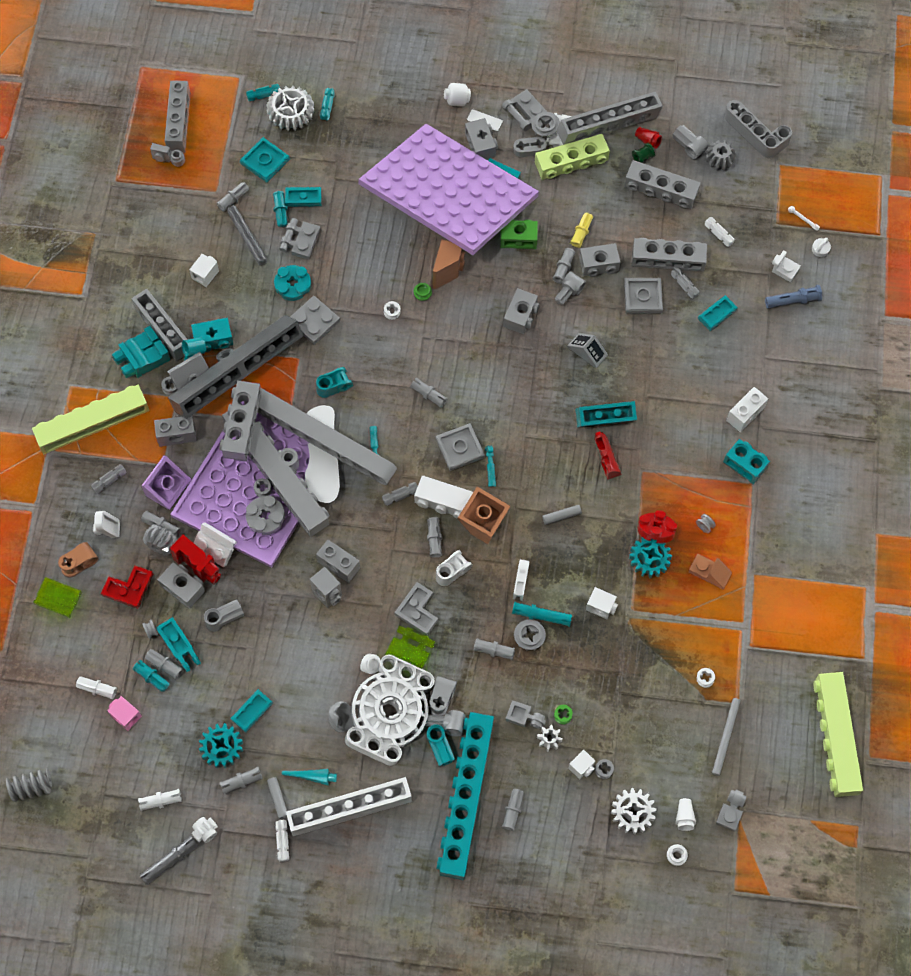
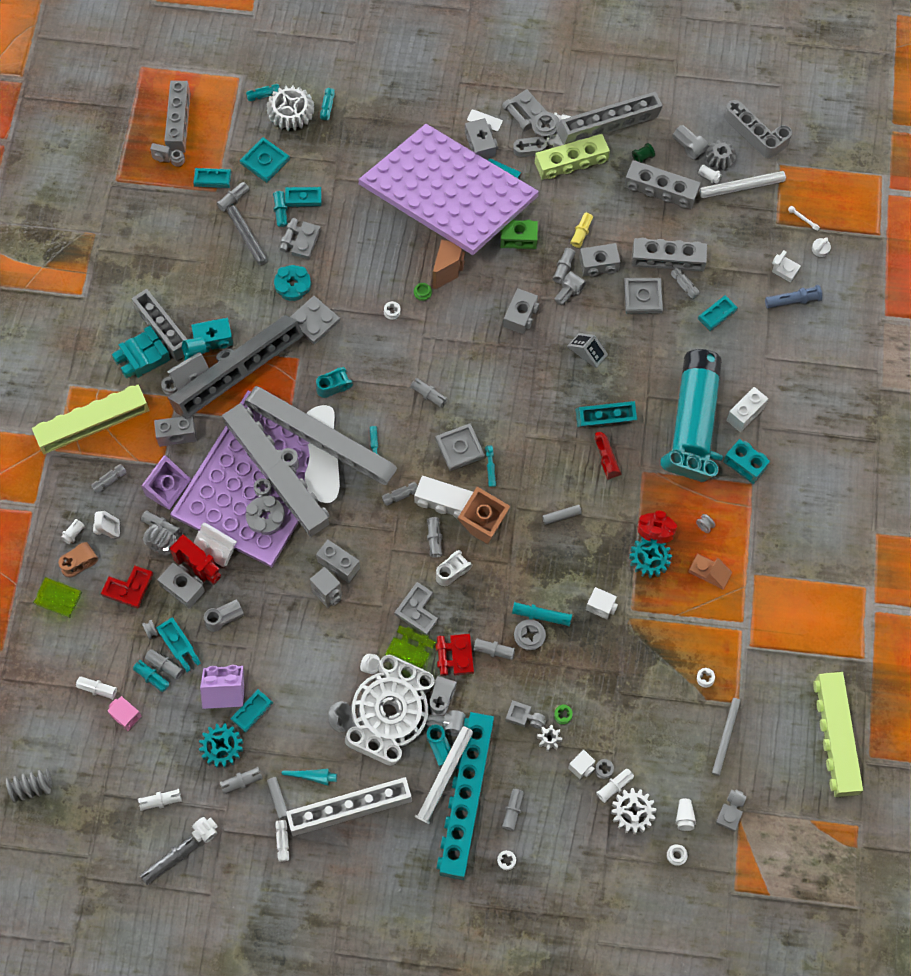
white brick [189,254,219,287] -> none
light grey brick [219,381,262,461] -> none
white head [444,83,471,107] -> none
white piece [513,559,529,601] -> none
red cone [635,127,662,149] -> none
white axle [705,217,735,247] -> none
none -> white pin [61,519,85,544]
none -> teal plate [193,168,231,188]
none -> lavender slope [200,665,244,709]
none -> white axle [415,726,473,824]
none -> red plate [435,634,474,676]
none -> white bush [497,850,516,870]
none -> white axle [596,769,634,803]
none -> teal piece [660,349,723,482]
none -> white pin [698,164,722,184]
none -> white axle [700,171,786,198]

